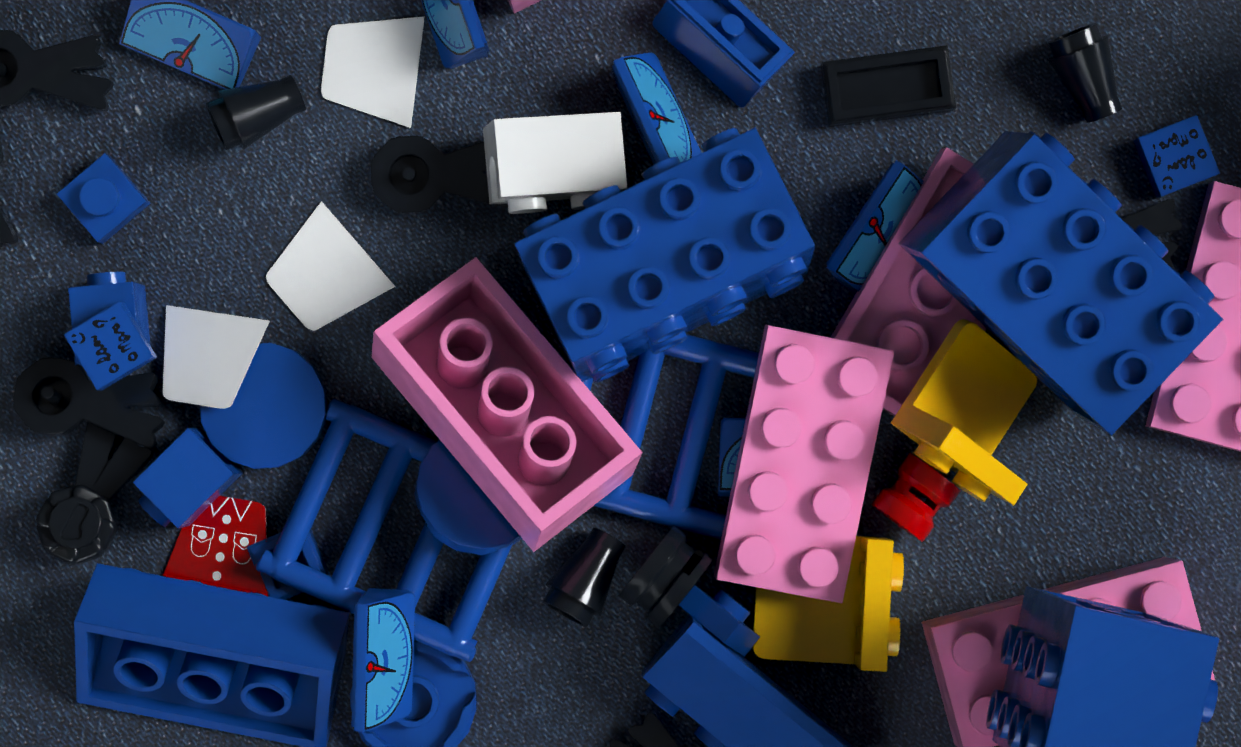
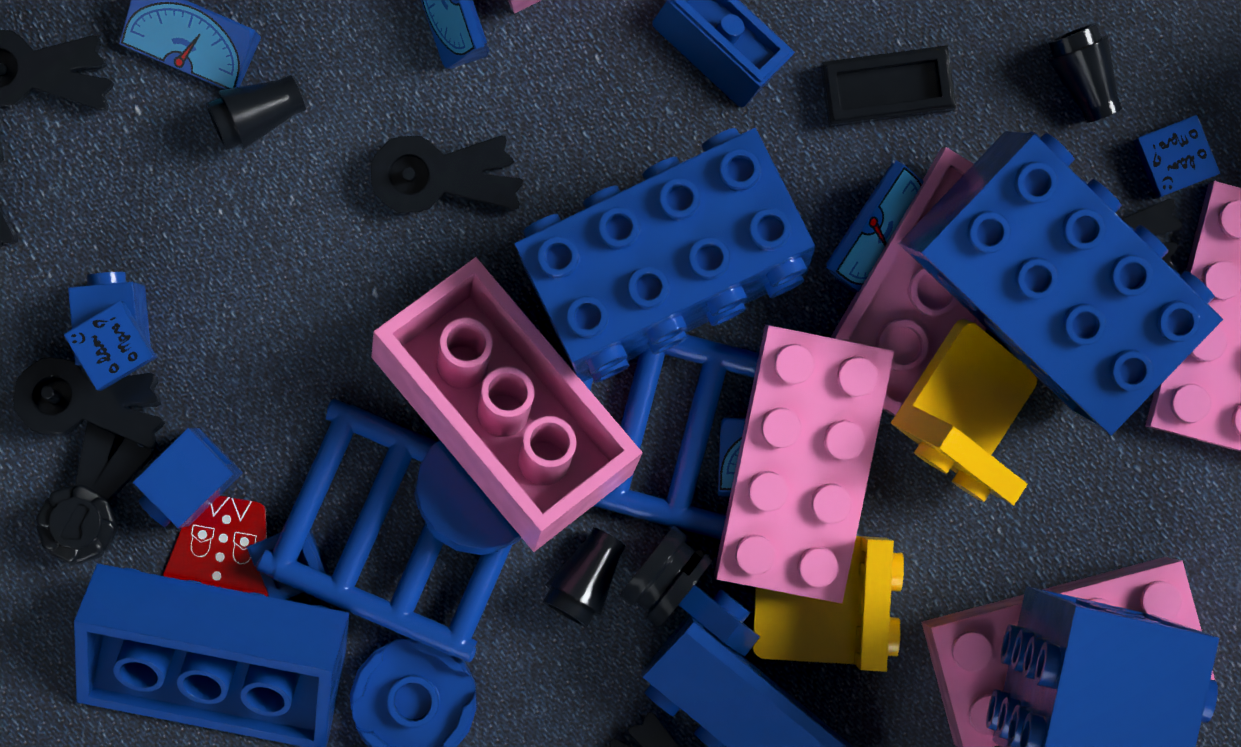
blue plate [57,153,151,244] -> none
white sticker [163,305,270,409] -> none
blue tile [200,343,328,469] -> none
white sticker [266,201,396,331] -> none
white sticker [321,16,425,128] -> none
slope [351,588,415,732] -> none
white brick [483,112,627,214] -> none
slope [612,53,701,165] -> none
red wheel [871,453,961,542] -> none

